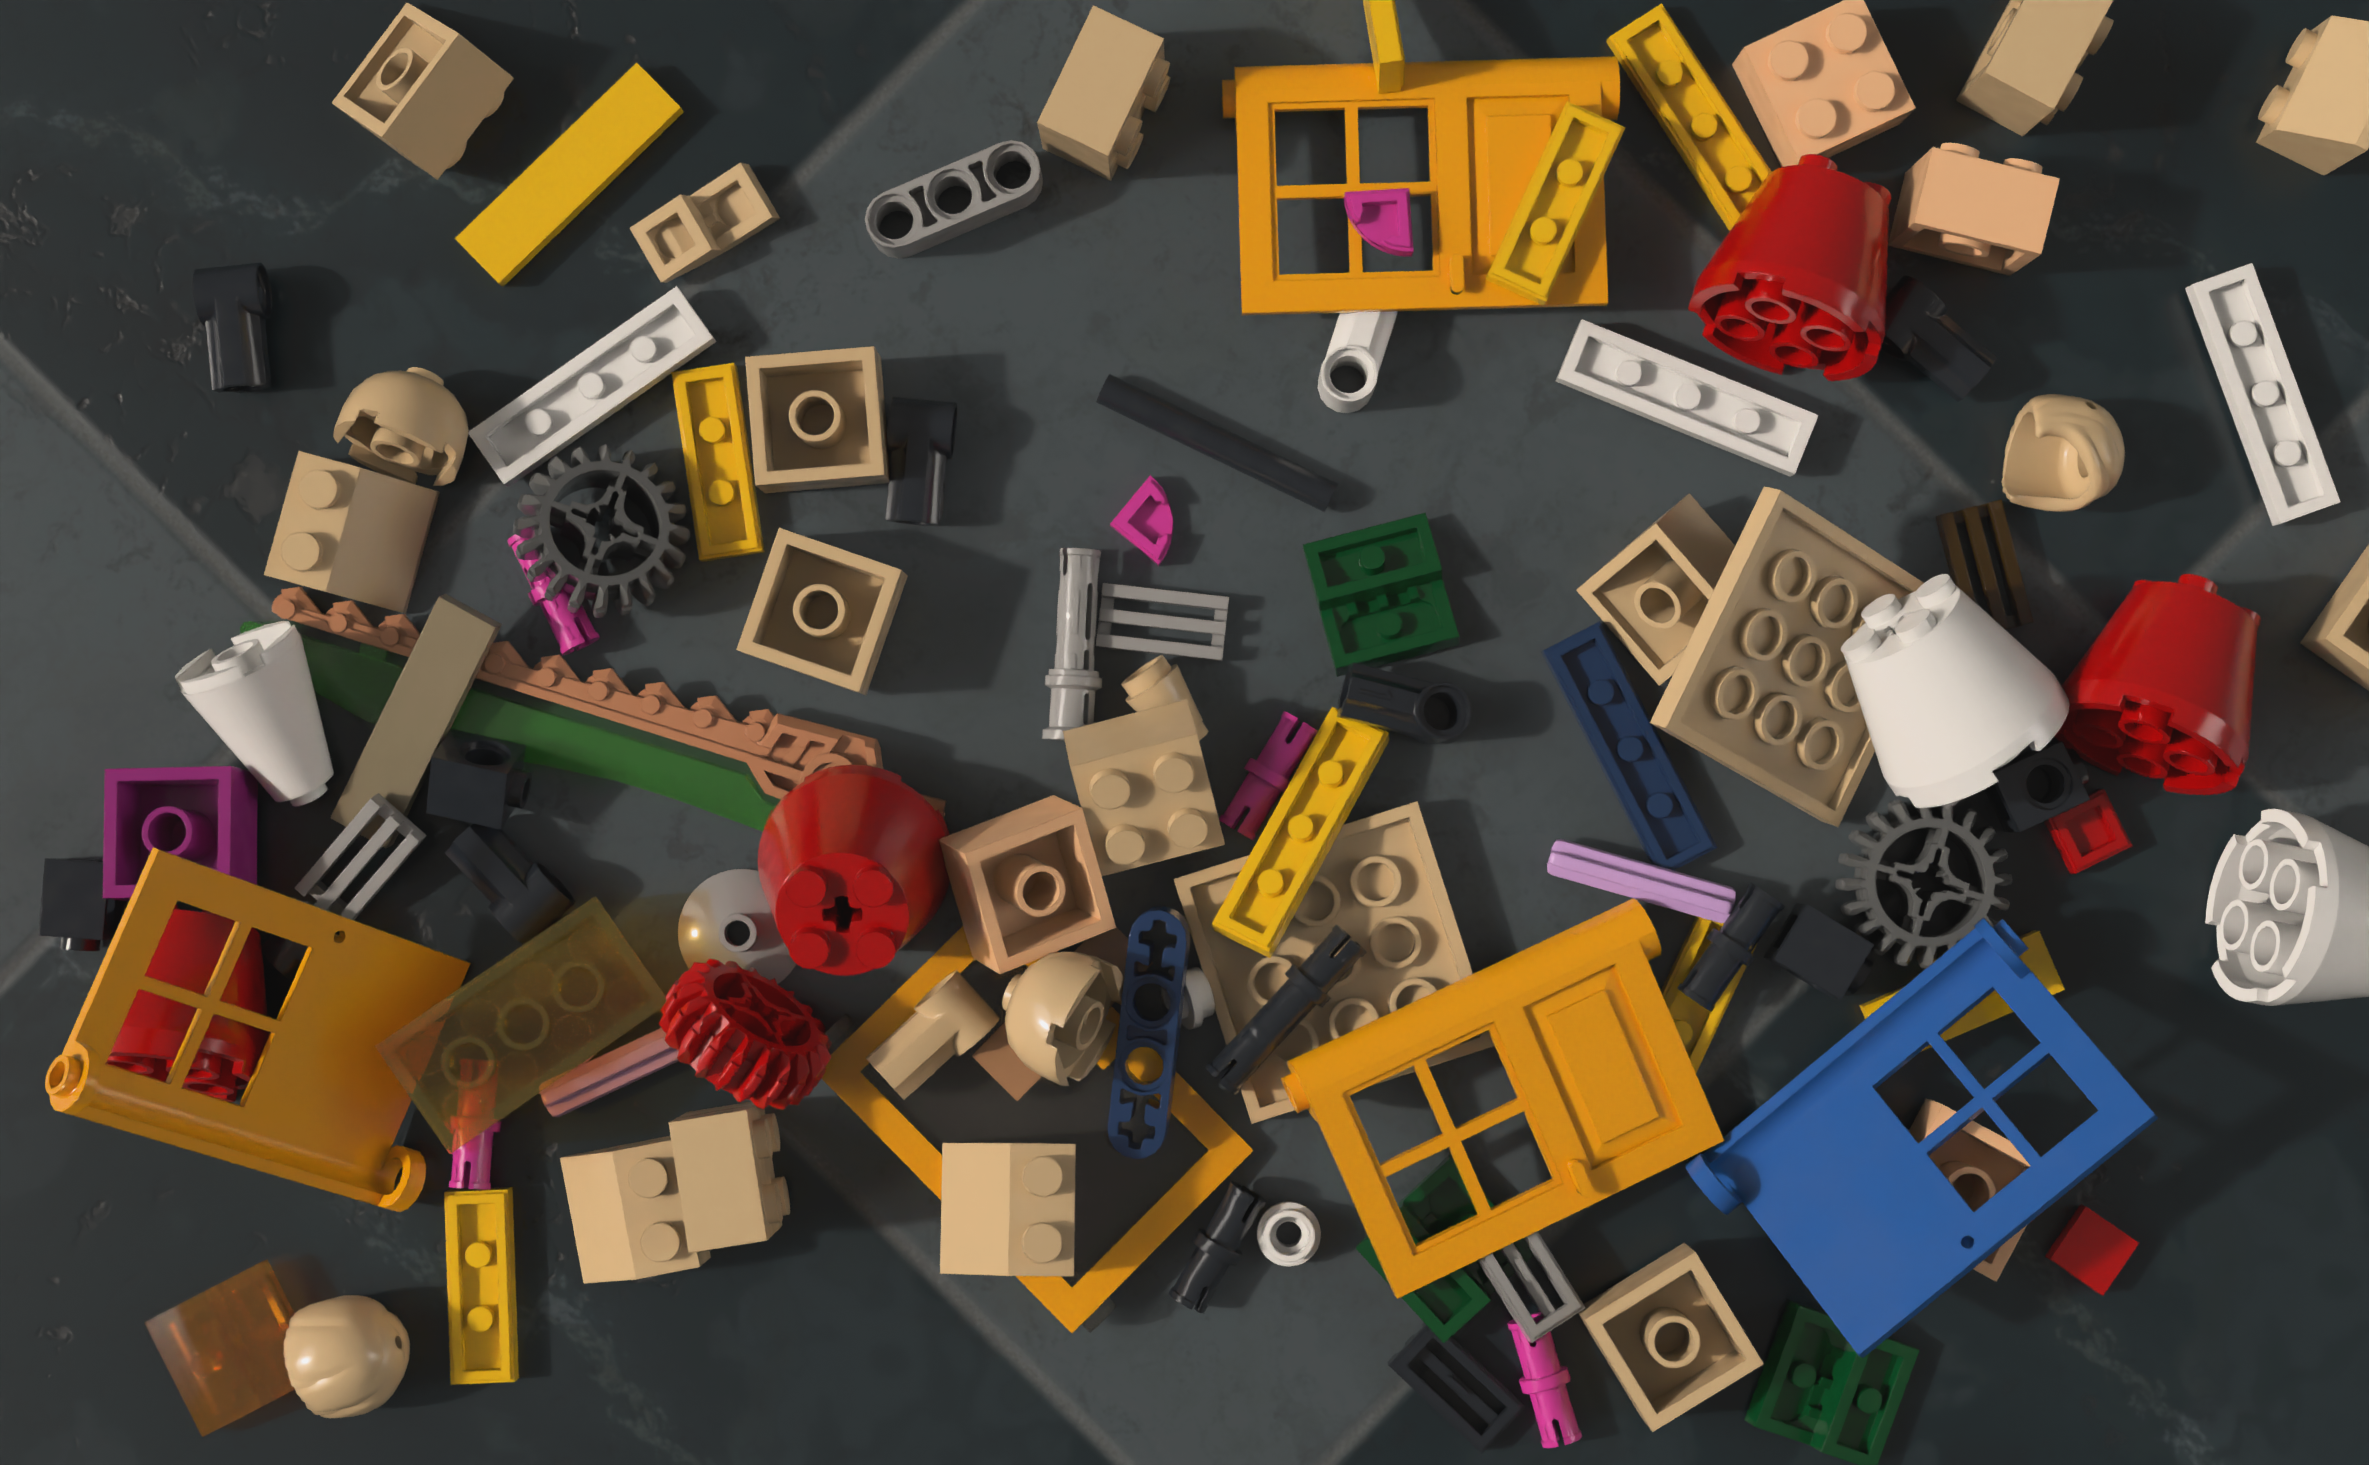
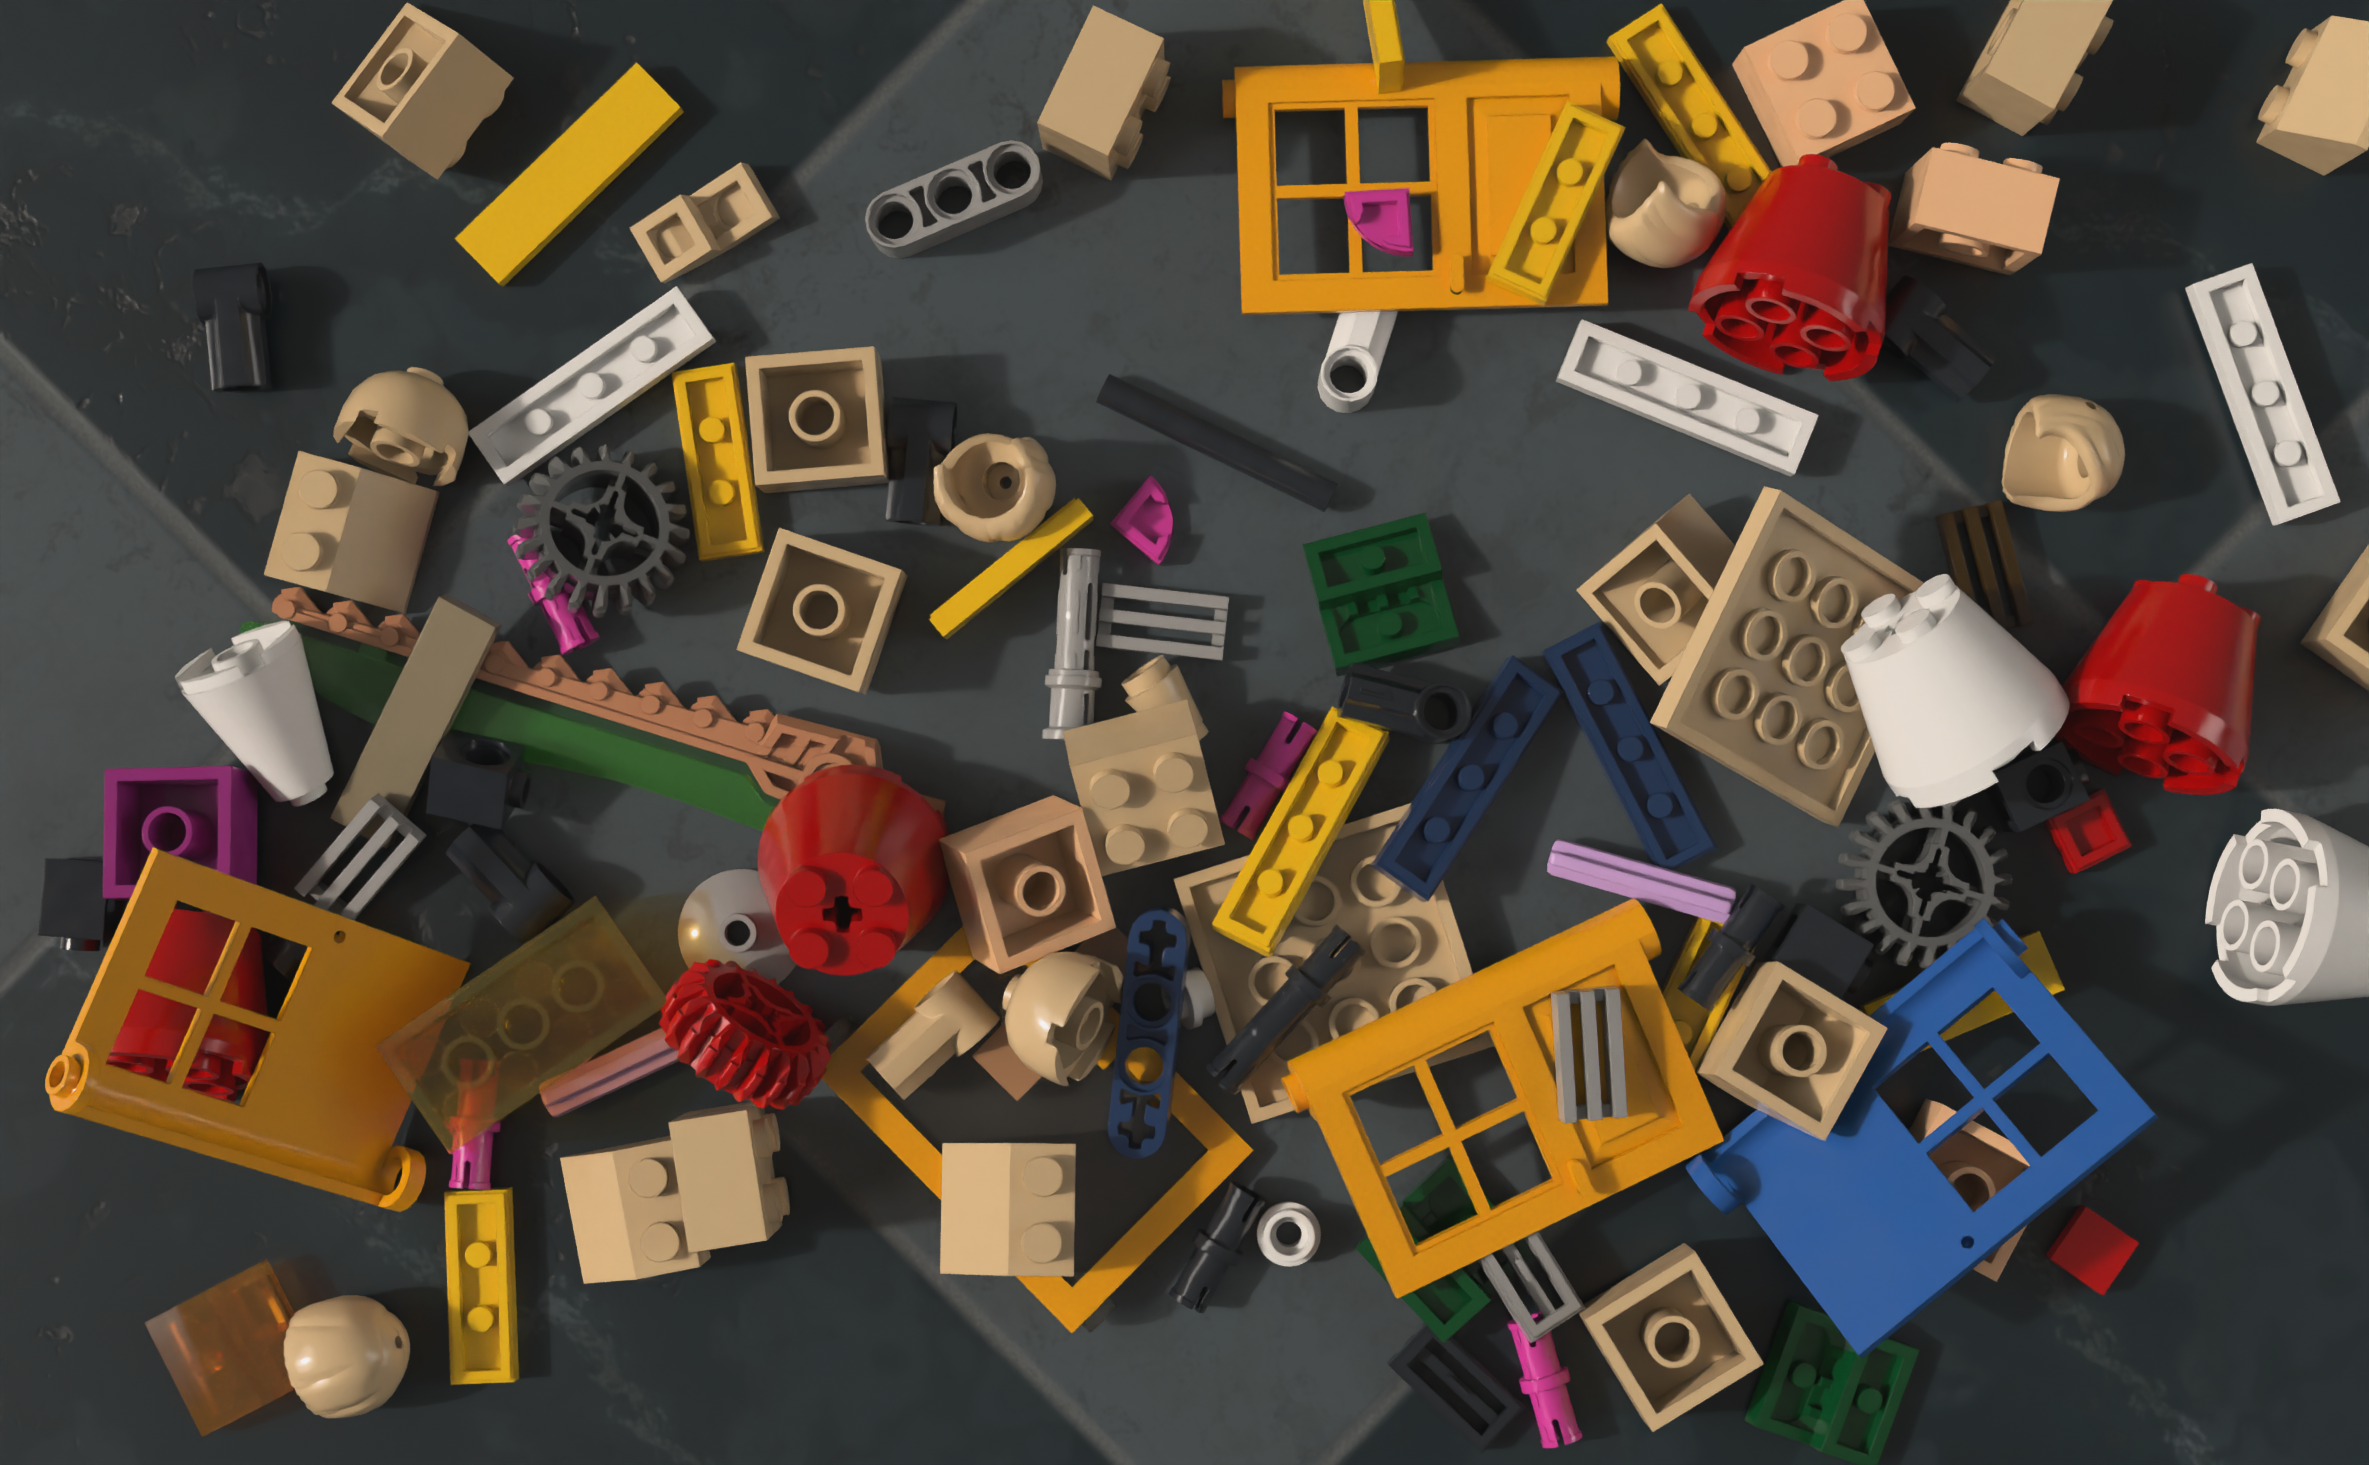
none -> yellow tile [929,498,1094,639]
none -> tan piece [933,433,1056,543]
none -> dark blue tile [1371,655,1564,902]
none -> light grey tile [1551,986,1628,1123]
none -> tan piece [1605,138,1726,268]
none -> tan slope [1695,961,1888,1141]

